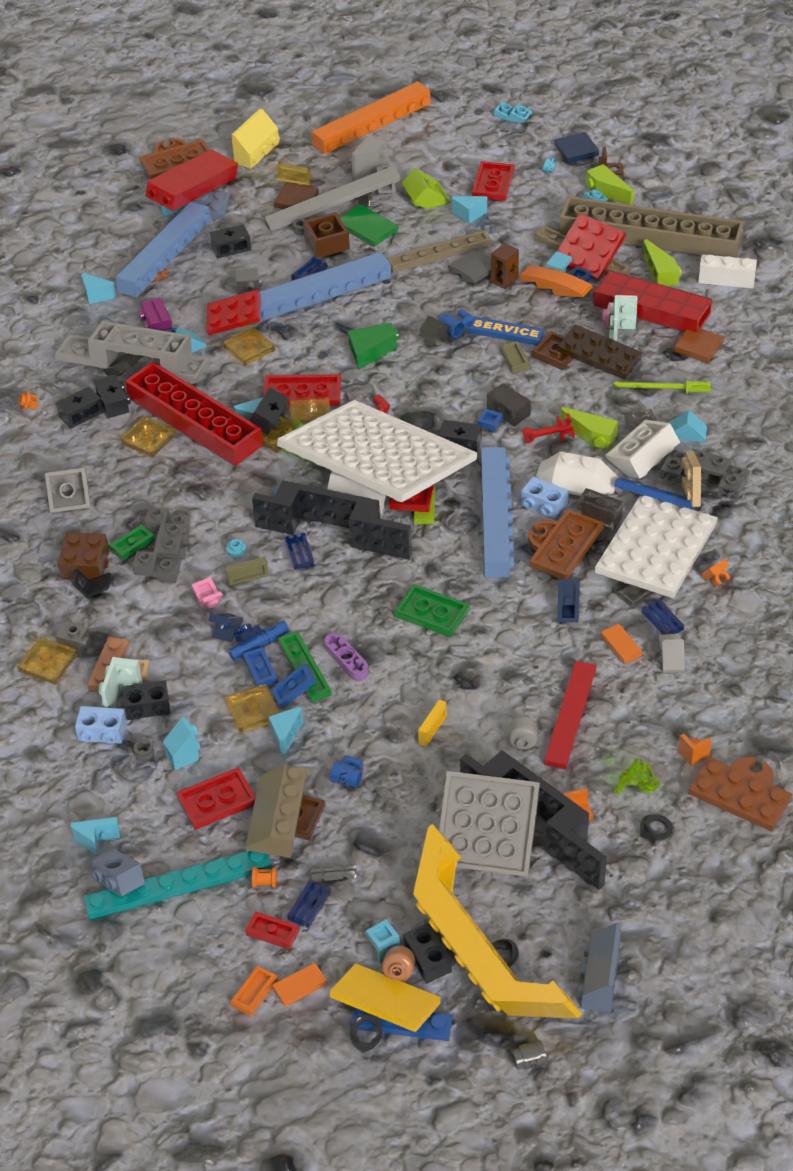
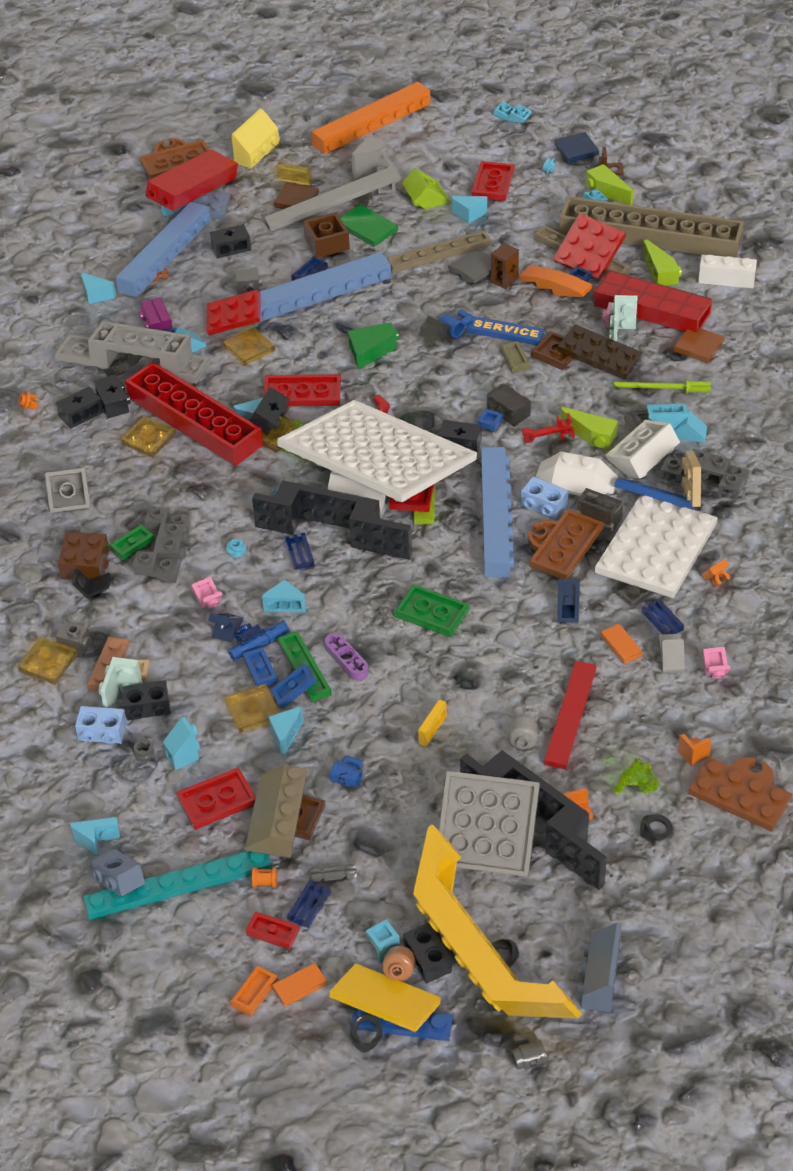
olive tile [225,556,269,586] -> none
clear yellow brick [290,397,330,421] -> none
dark grey bush [293,218,306,235] -> none
medium azure panel [546,252,572,273] -> none
none -> medium azure slope [262,579,306,612]
none -> medium azure slope [646,404,689,429]
none -> bright pink bracket [702,647,730,679]

